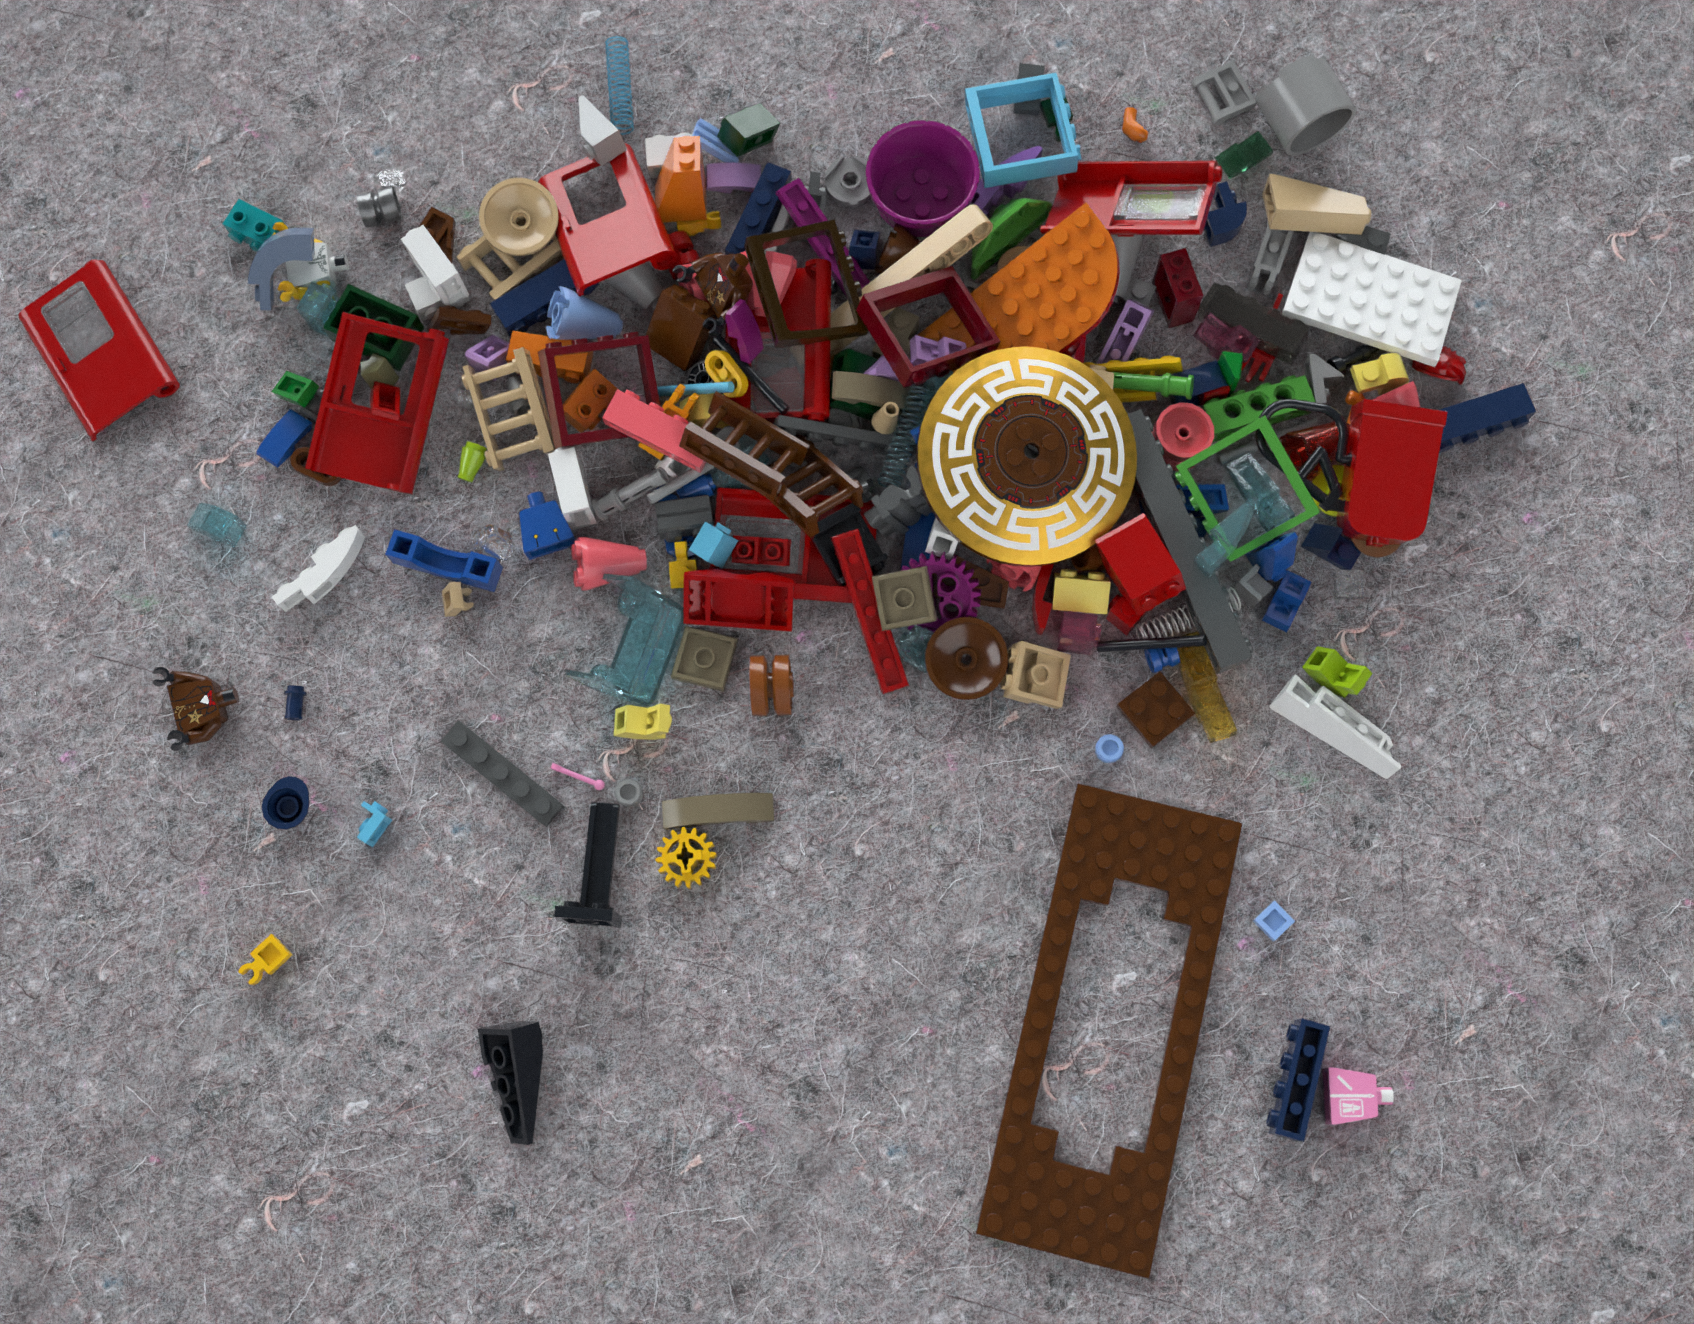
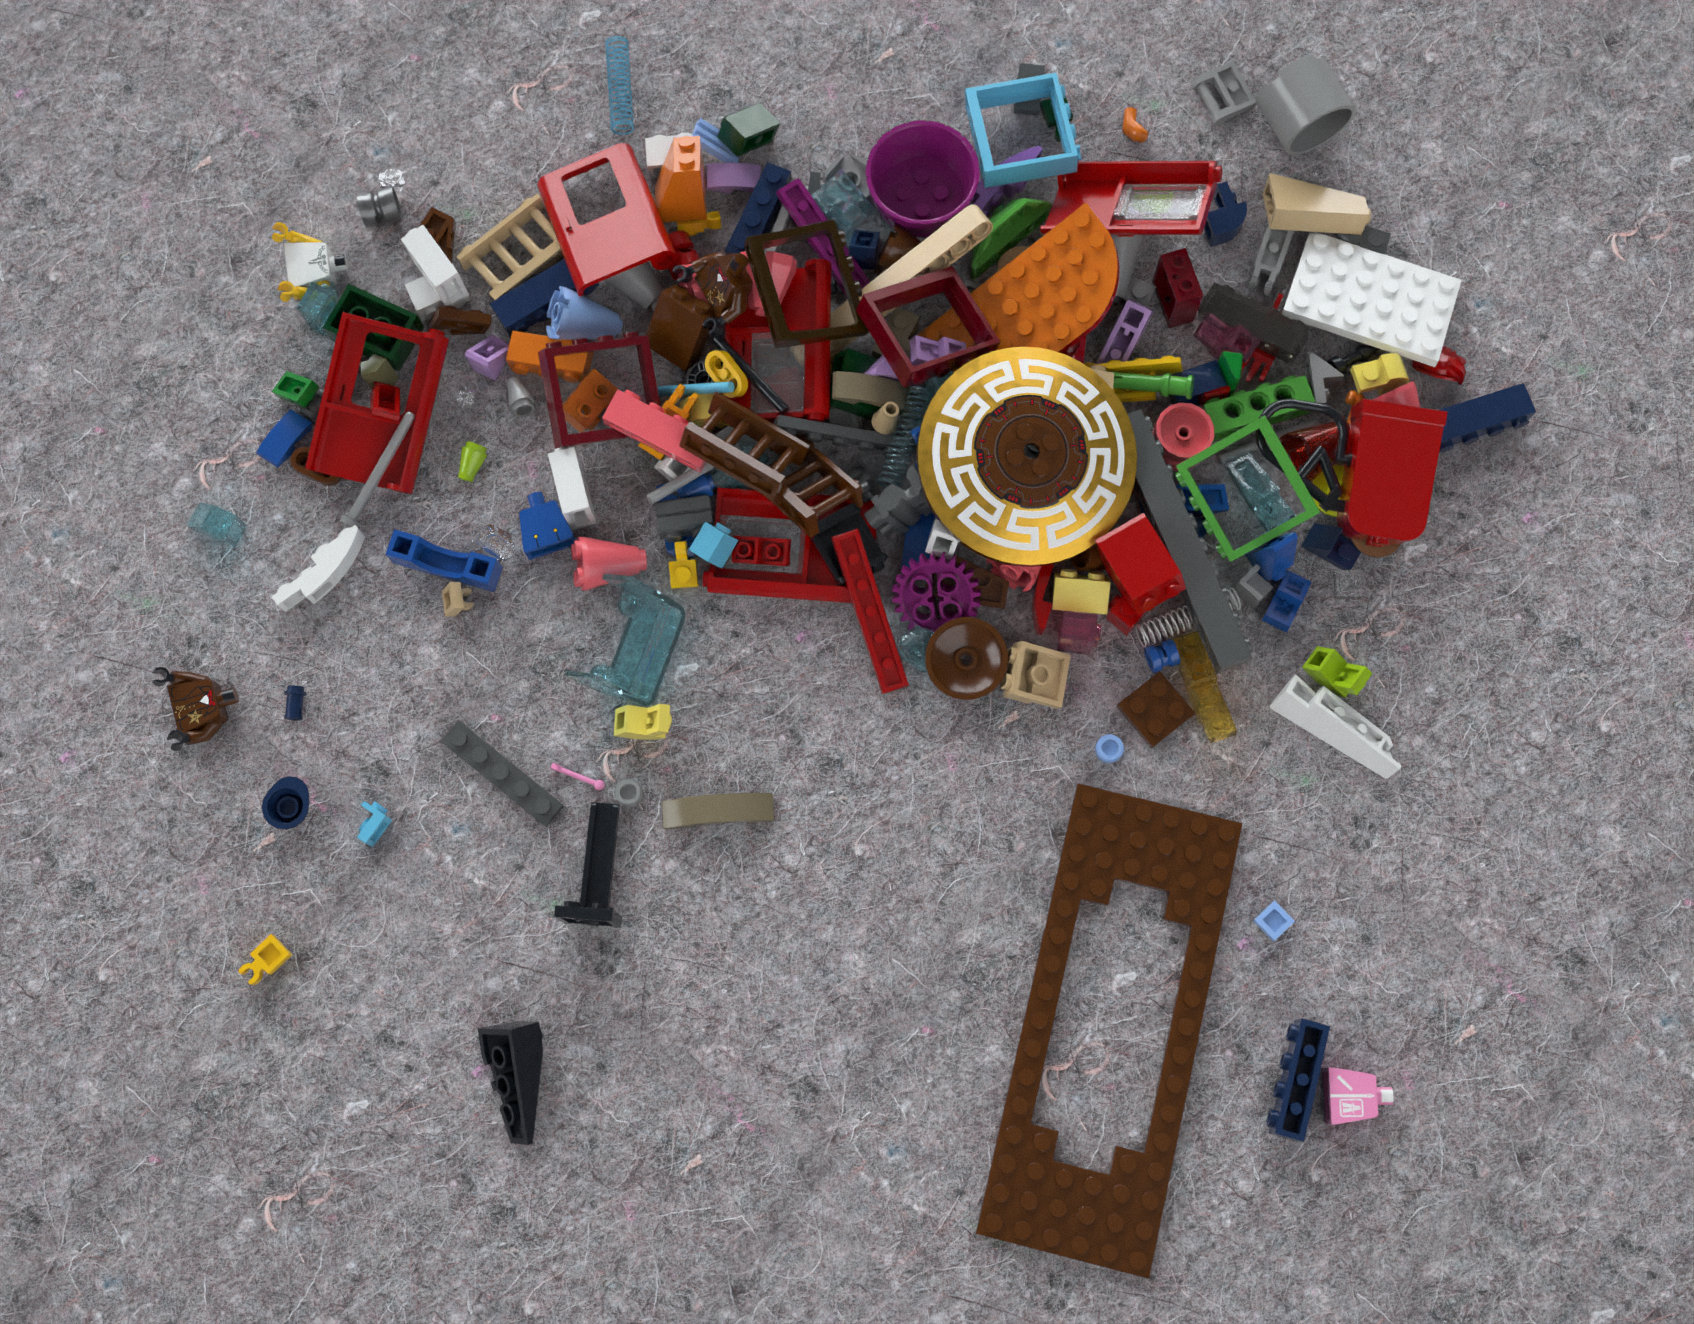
red piece [18,259,180,442] -> none
teal brick [222,199,285,252] -> none
sand blue arch [248,228,315,311] -> none
tan fence [462,347,557,471] -> none
tan dish [479,178,559,256] -> none
slope [578,95,627,166] -> none
light grey pin [592,467,669,521] -> none
yellow gear [655,827,717,889] -> none
dark tan tile [671,626,738,692] -> none
red slope [683,569,794,632] -> none
magenta slope [725,299,764,363] -> none
dark orange wheel [749,654,794,717] -> none
dark tan tile [872,566,937,631] -> none
black bar [1097,635,1207,652] -> none
clear light blue slope [1194,496,1258,579] -> none
clear green slope [1215,131,1273,179] -> none
none -> light grey bar [340,411,415,527]
none -> clear light blue brick [811,168,875,236]

